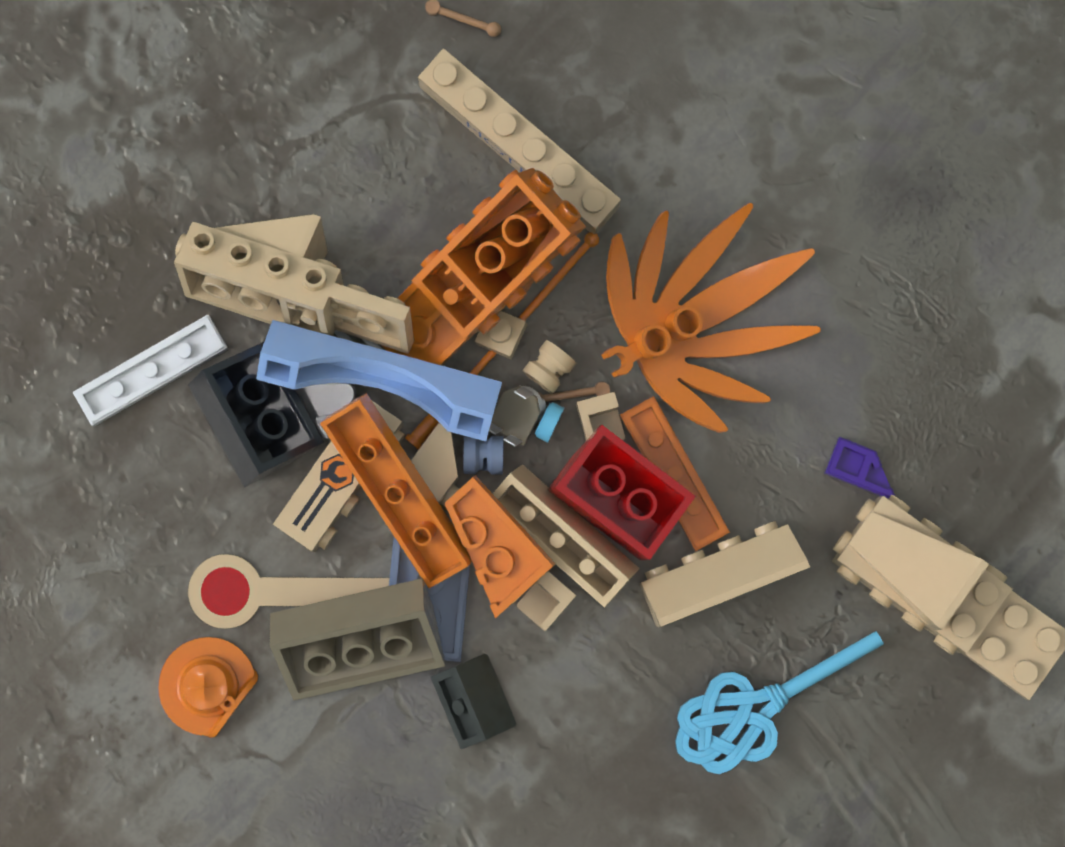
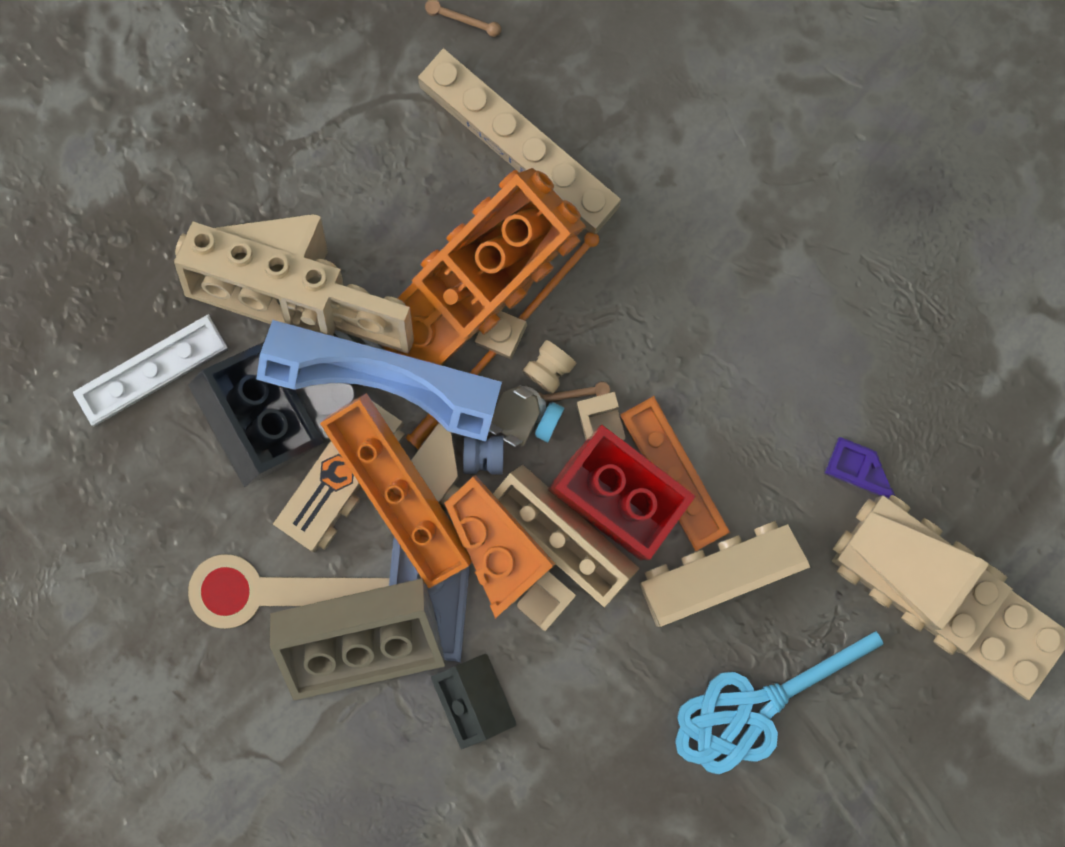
orange hat [158,637,258,738] -> none
orange plant [601,203,821,433] -> none

